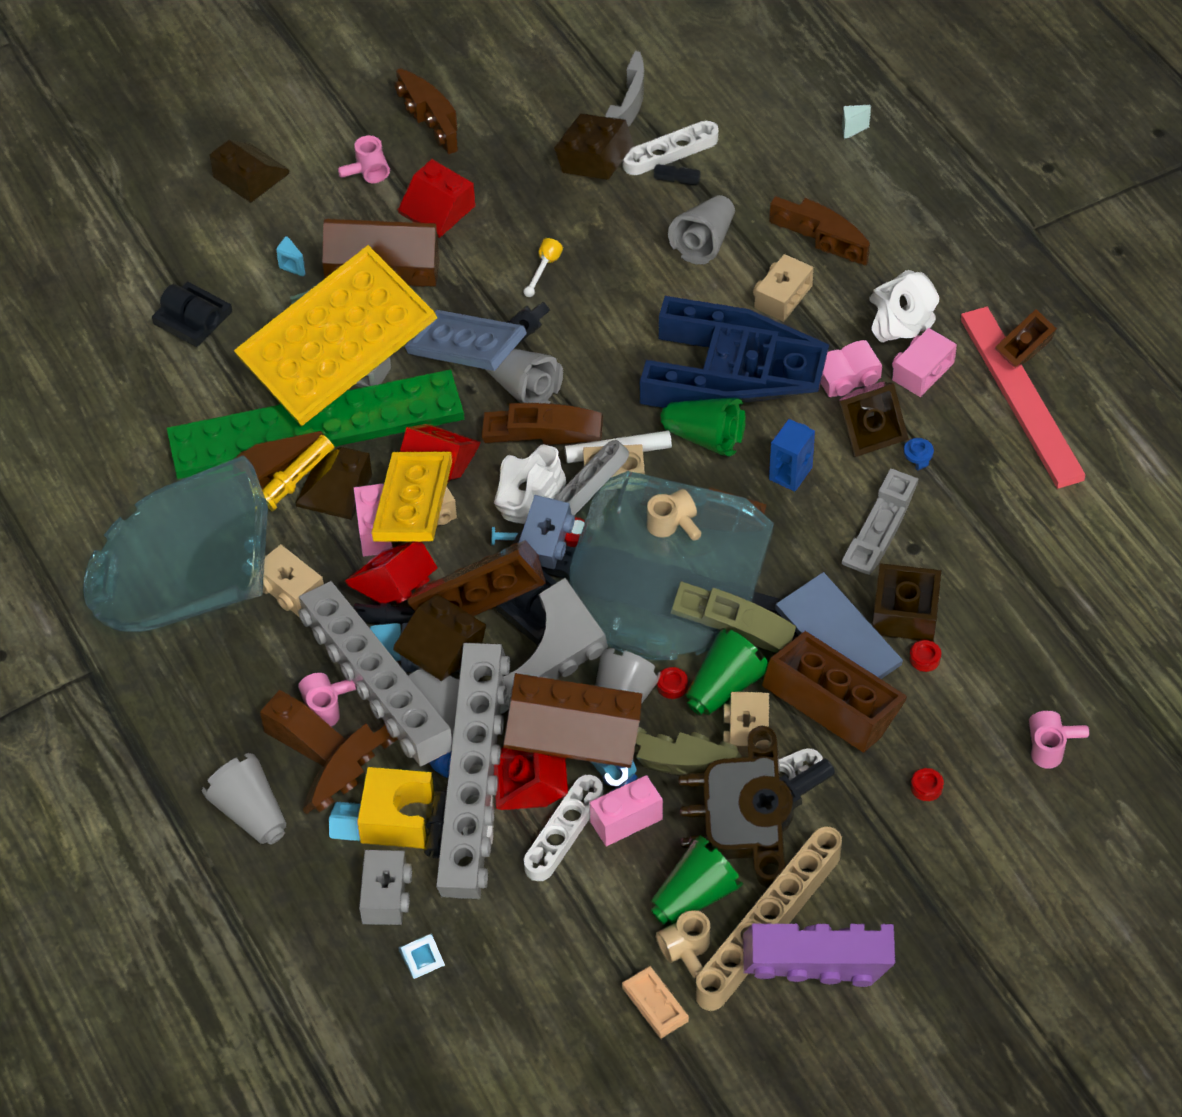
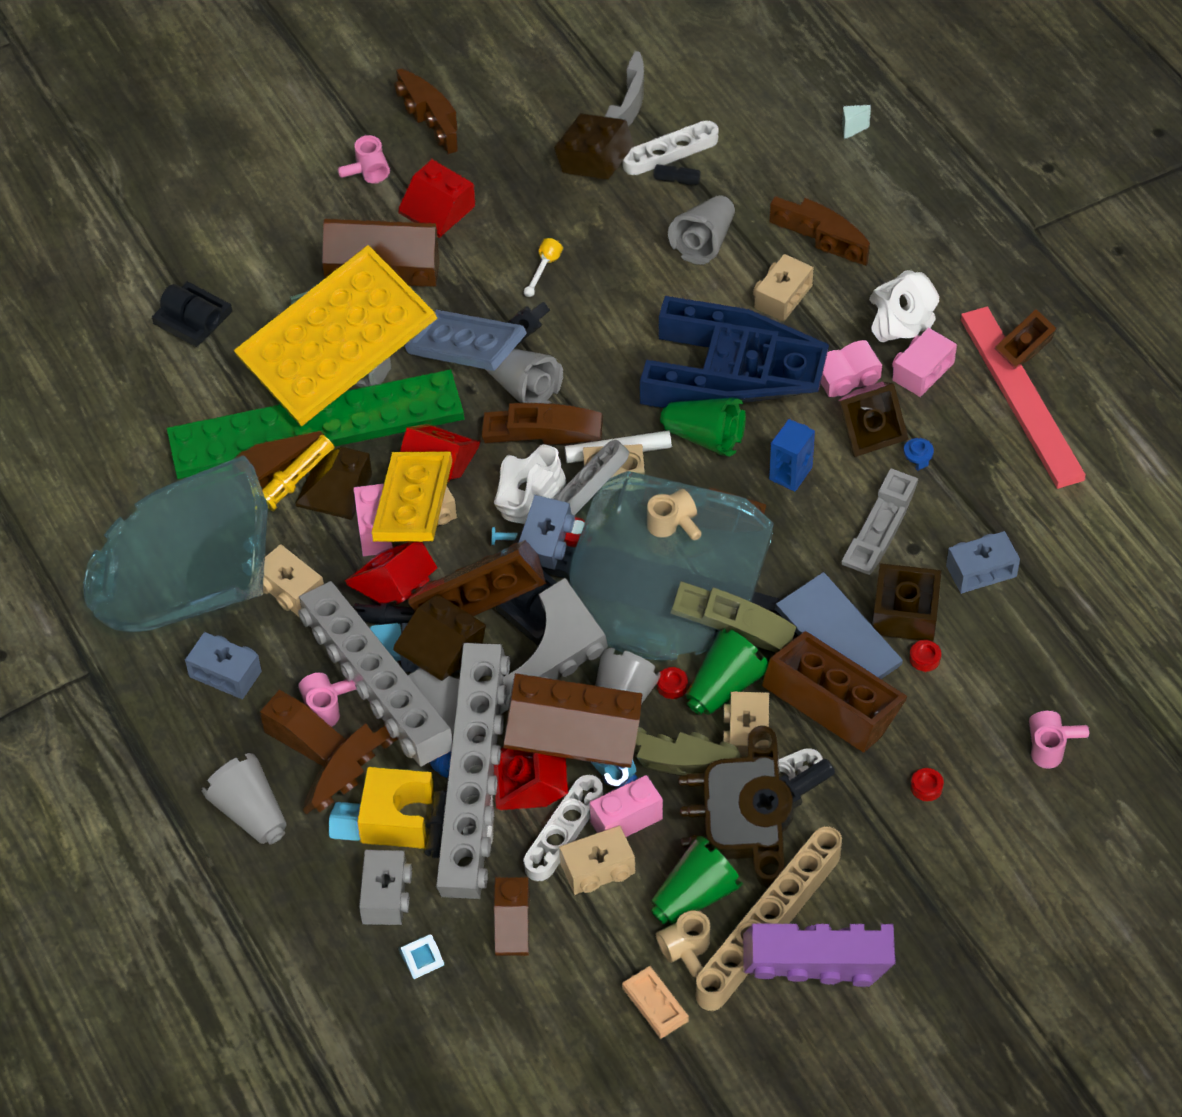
dark brown slope [209,140,290,203] -> none
medium azure slope [276,237,305,276] -> none
none -> sand blue brick [185,632,262,700]
none -> slope [494,877,530,956]
none -> tan brick [559,825,635,895]
none -> sand blue brick [946,531,1020,594]

